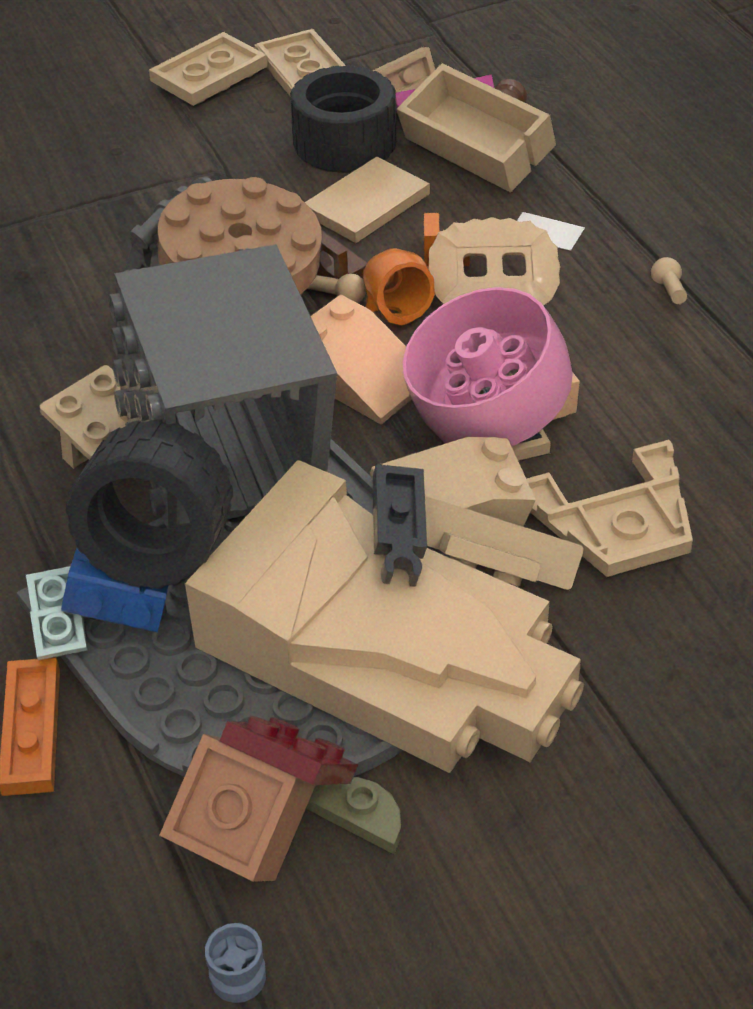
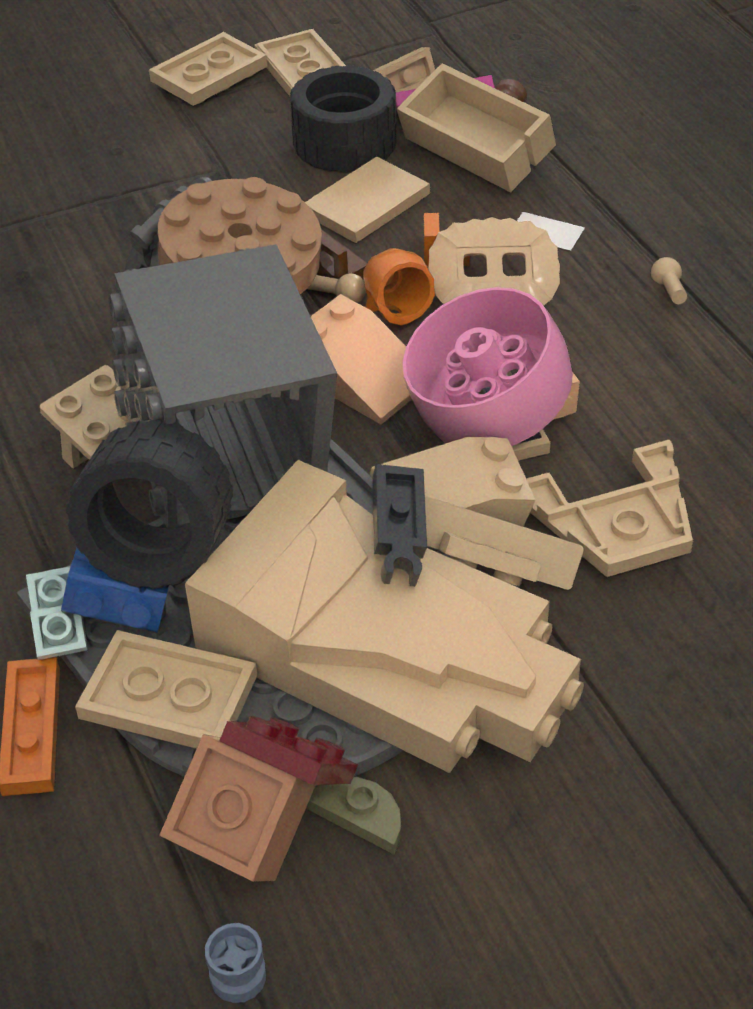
none -> tan plate [75,630,257,749]

